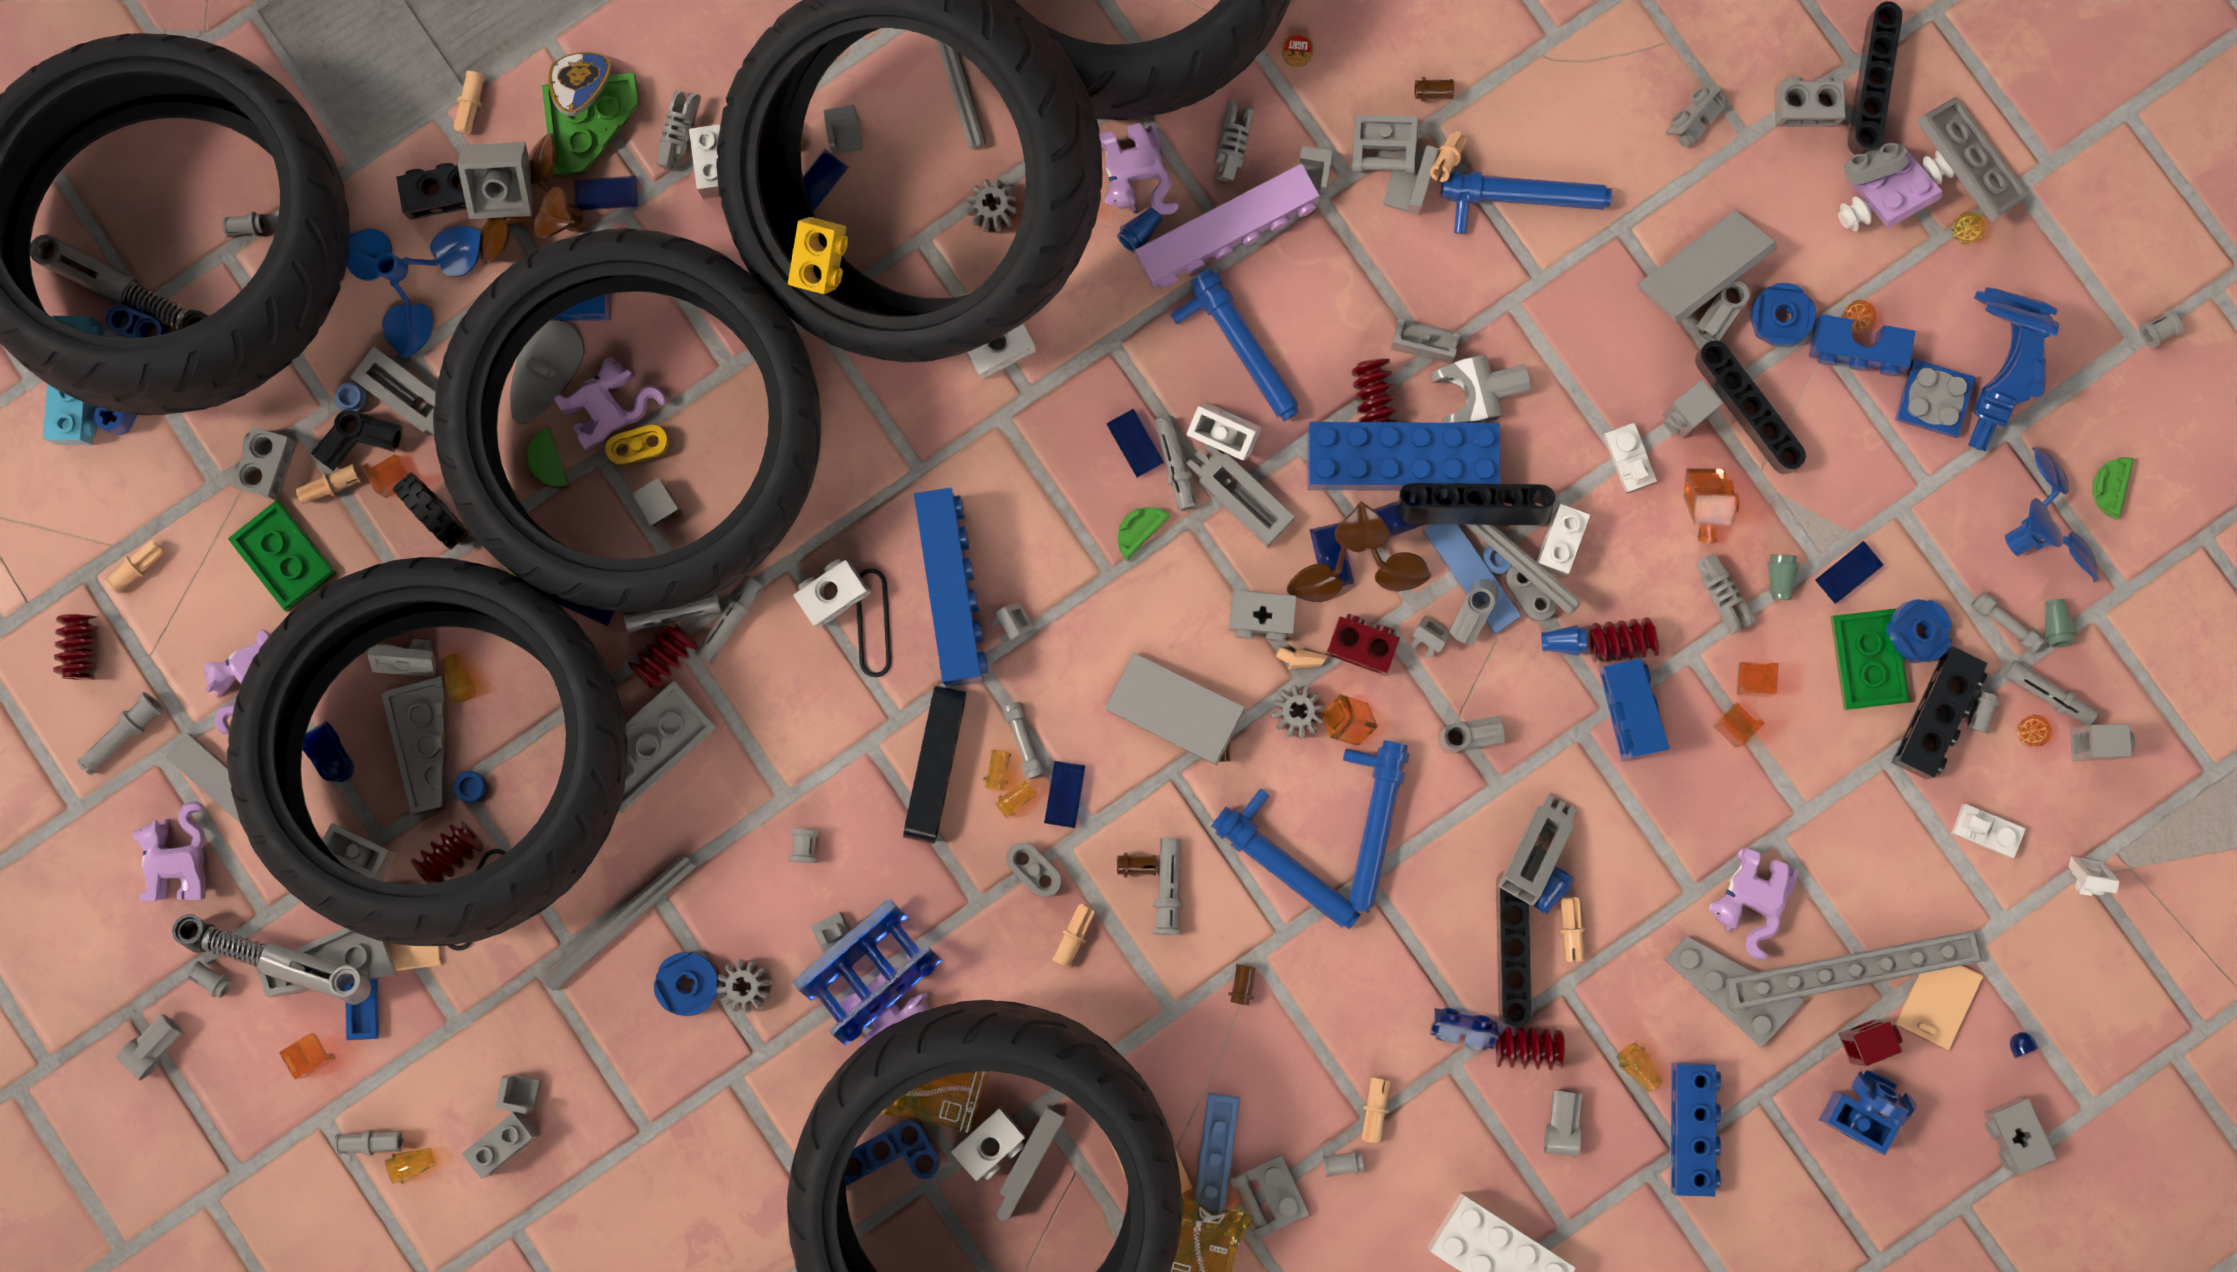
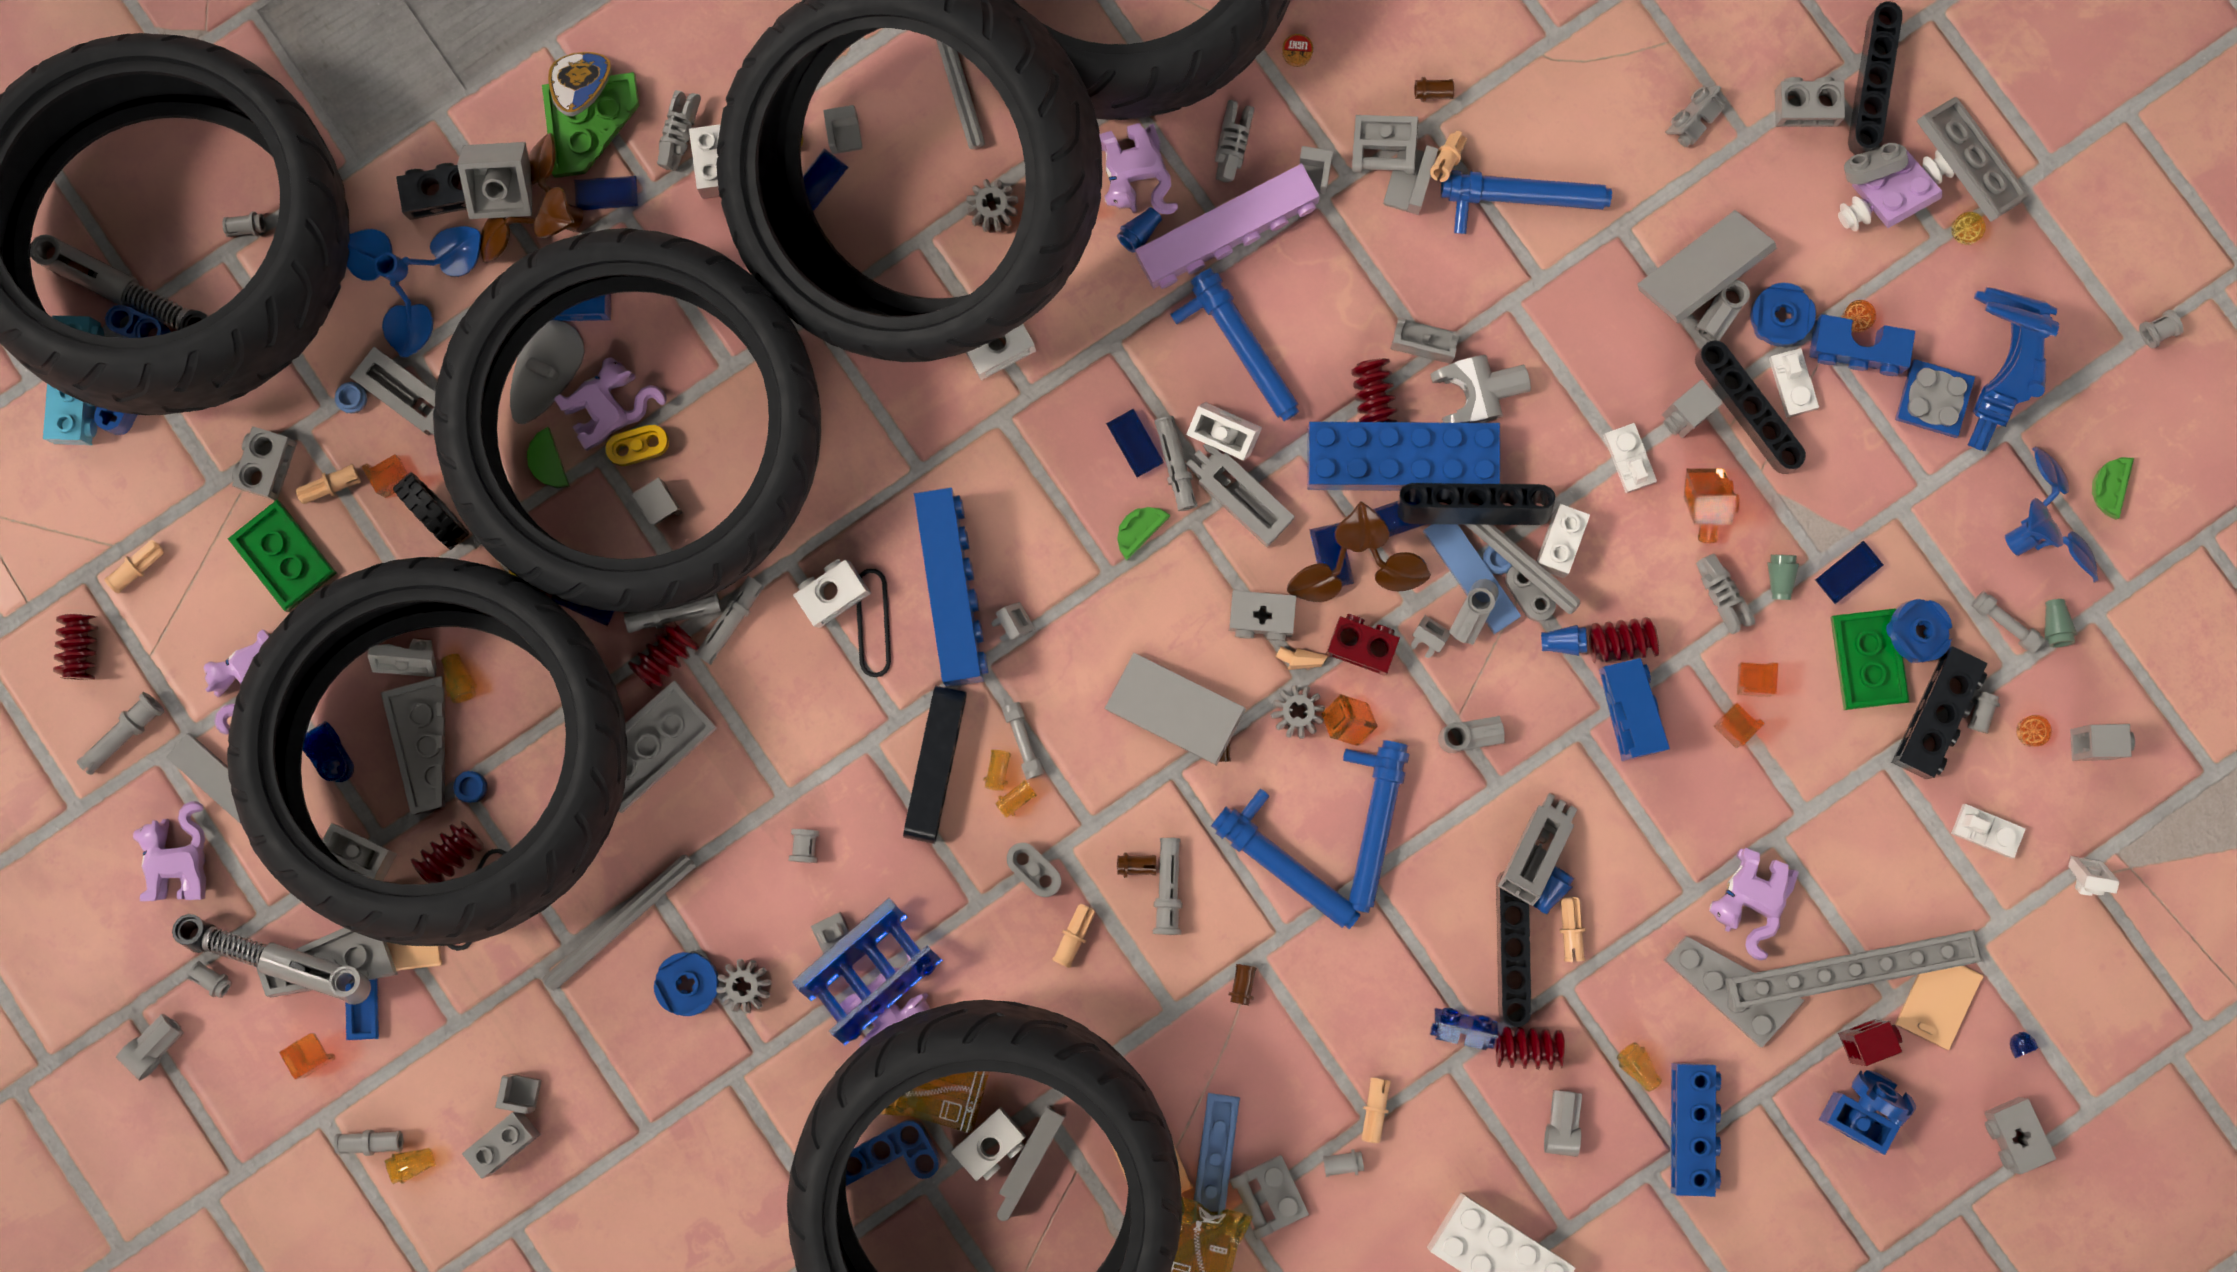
black piece [311,409,402,471] -> none
light nougat axle [453,71,486,134] -> none
yellow brick [788,217,848,294] -> none
clear blue tile [1044,761,1086,828] -> none
light grey pin [2004,660,2099,726] -> none
none -> white hinge [1769,348,1819,418]

